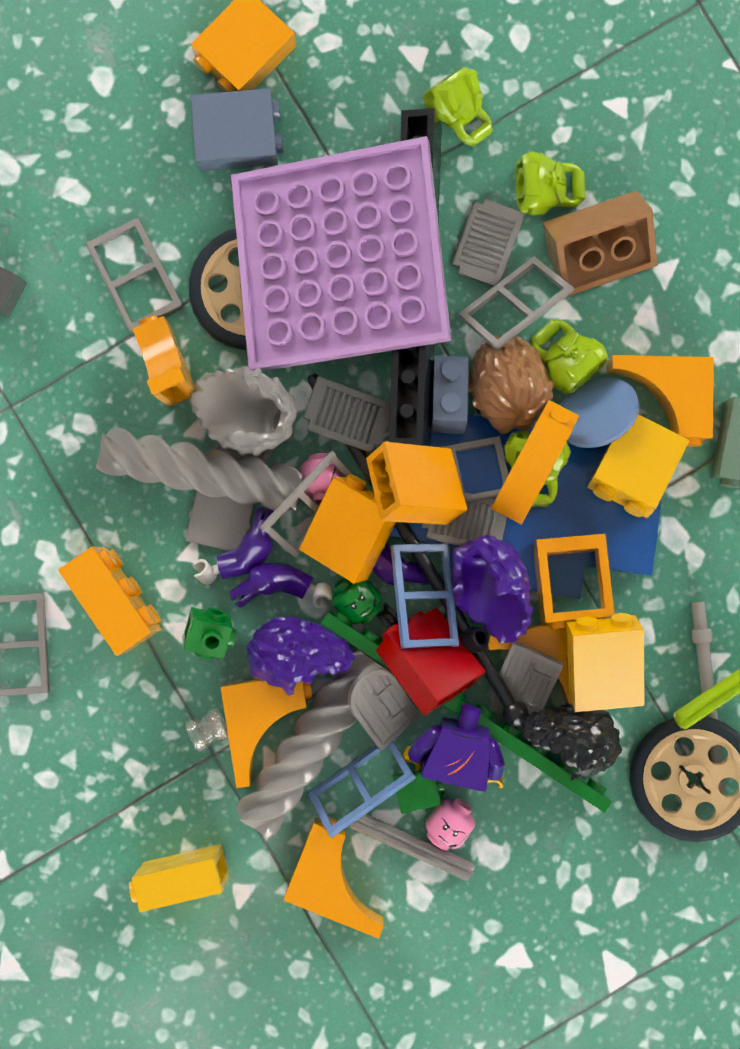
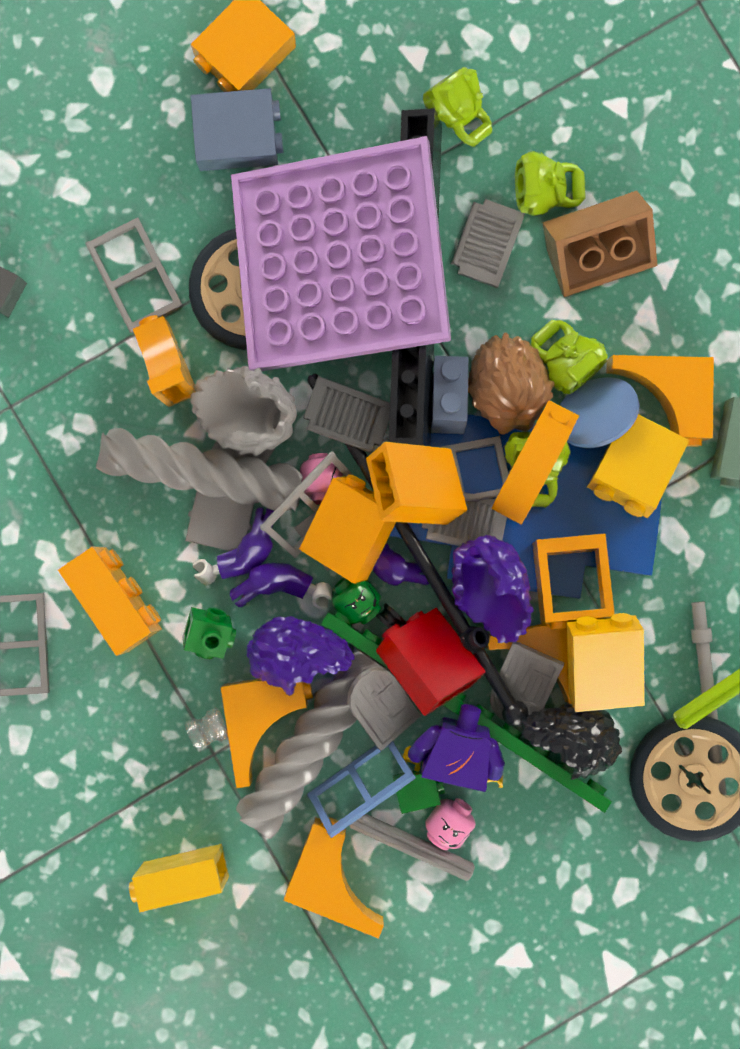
medium blue window [391,543,459,649] -> none
light grey window [458,256,574,350] -> none

